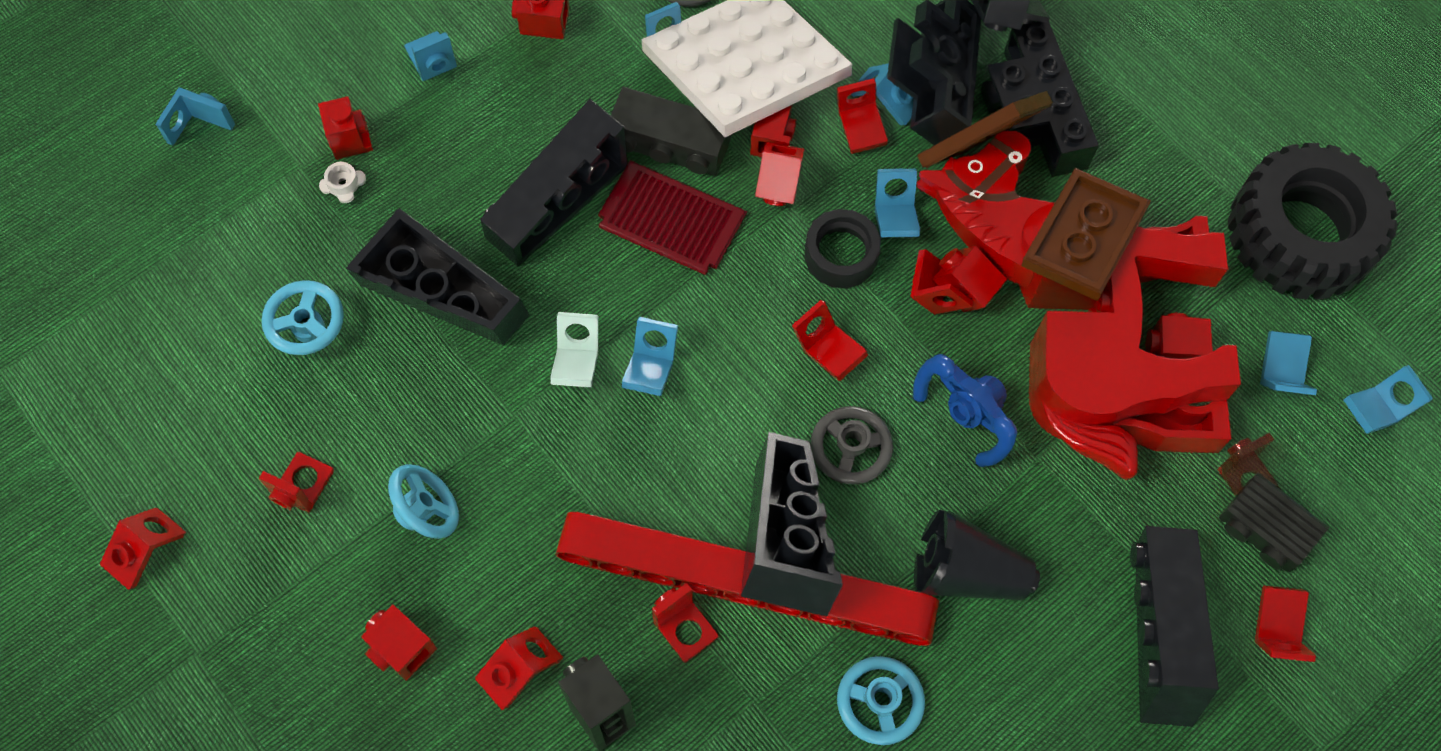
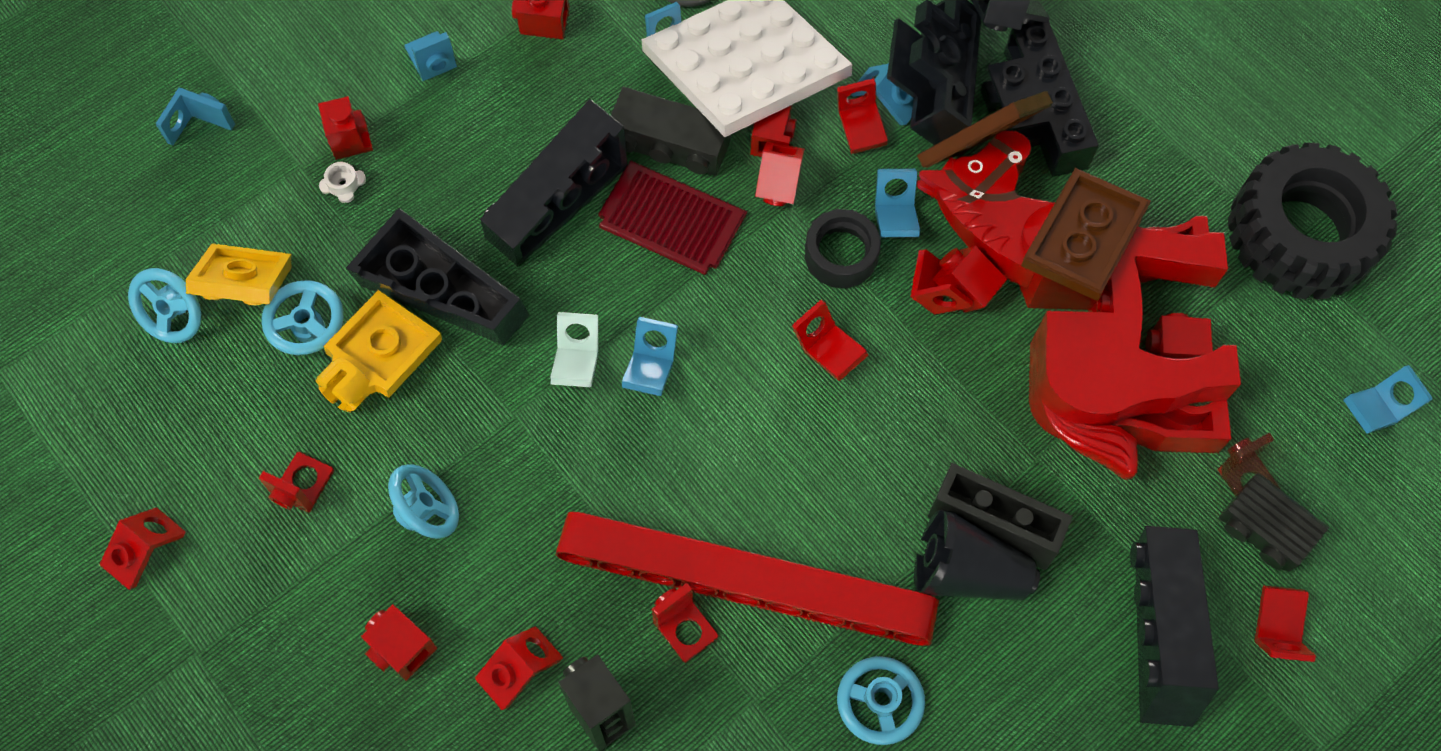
black wedge [741,432,843,616] -> none
dark grey piece [811,406,893,485] -> none
blue piece [913,354,1017,467] -> none
dark azure bracket [1260,331,1317,395] -> none
none -> medium azure piece [128,268,201,343]
none -> yellow plate [186,244,292,305]
none -> yellow plate [316,290,442,412]
none -> pearl dark grey brick [927,463,1073,570]

